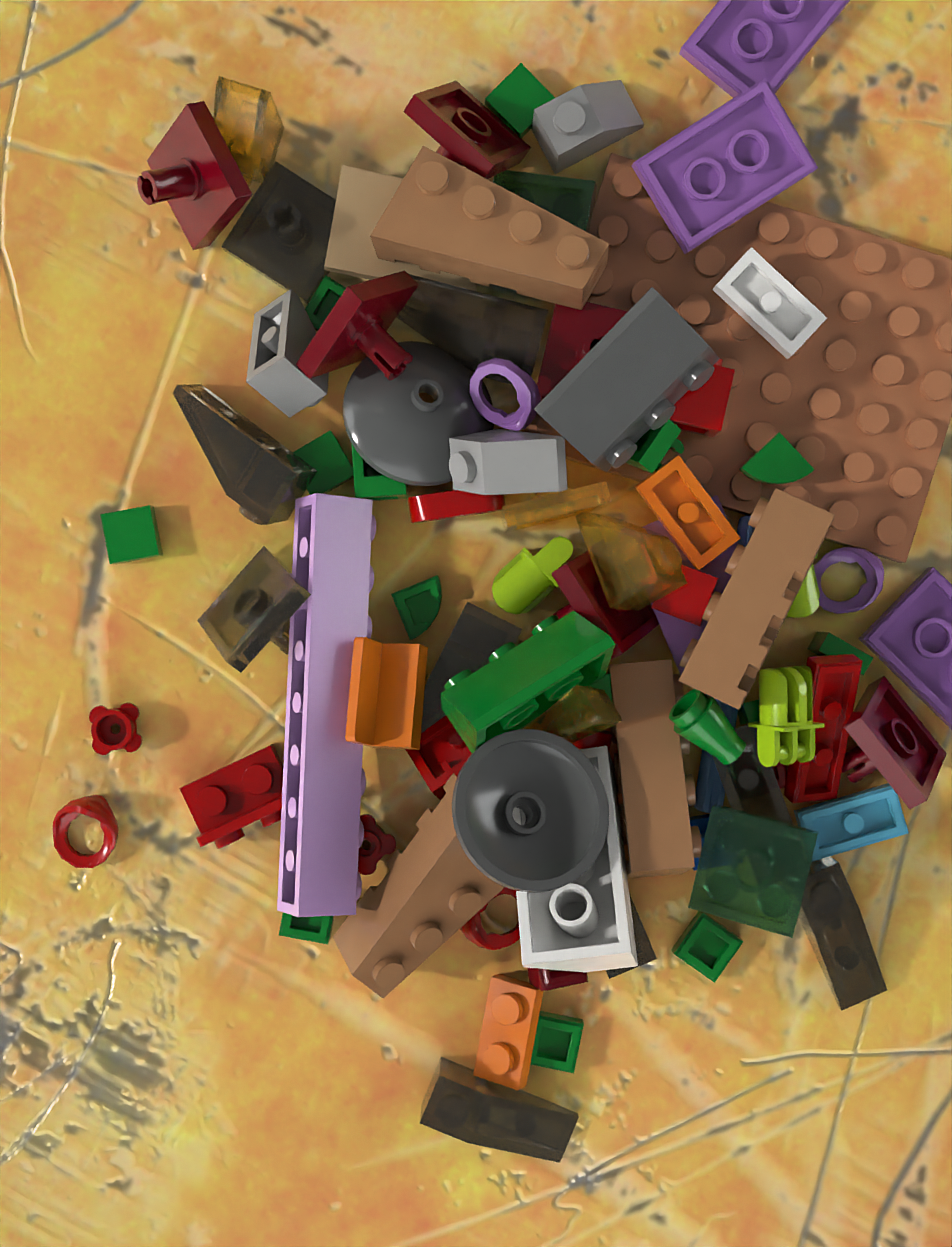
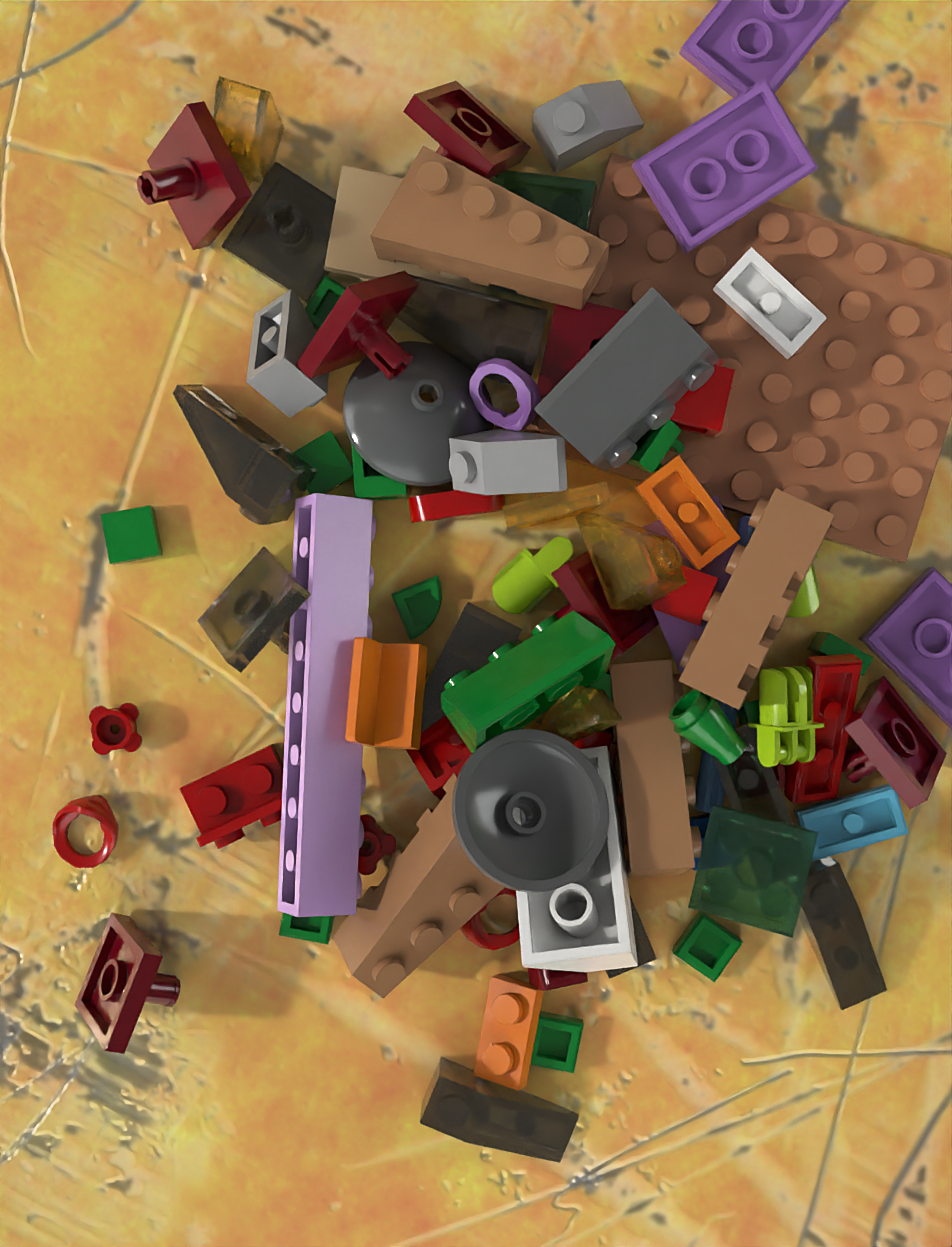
green tile [485,63,555,139] -> none
green tile [739,432,815,485] -> none
medium lavender piece [814,547,885,614] -> none
none -> dark red tile [75,912,181,1054]

